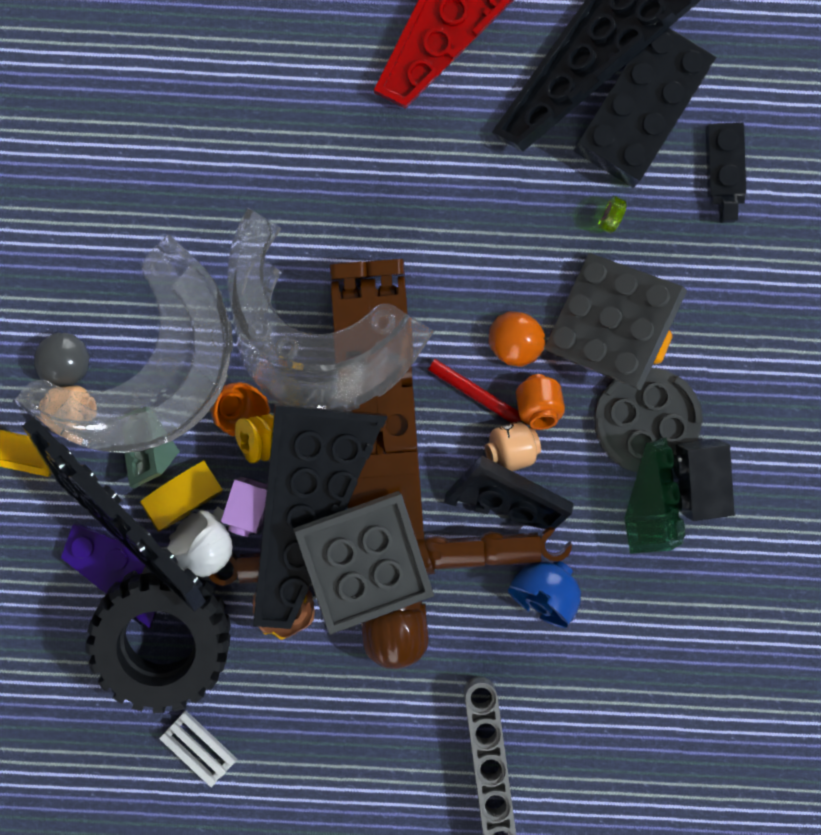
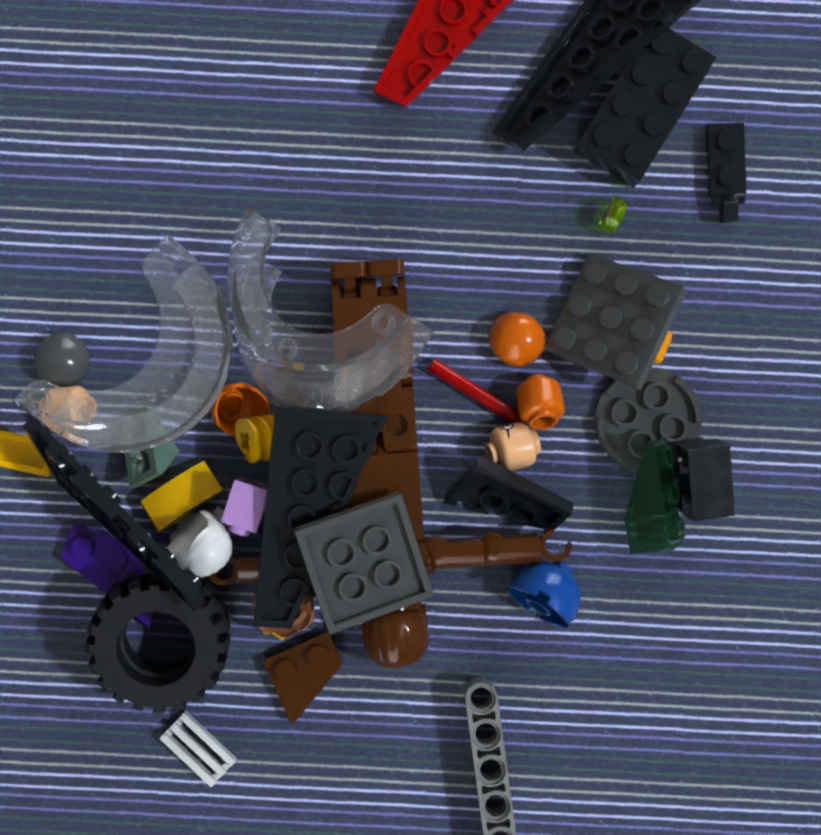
none -> reddish brown wing [263,630,343,723]

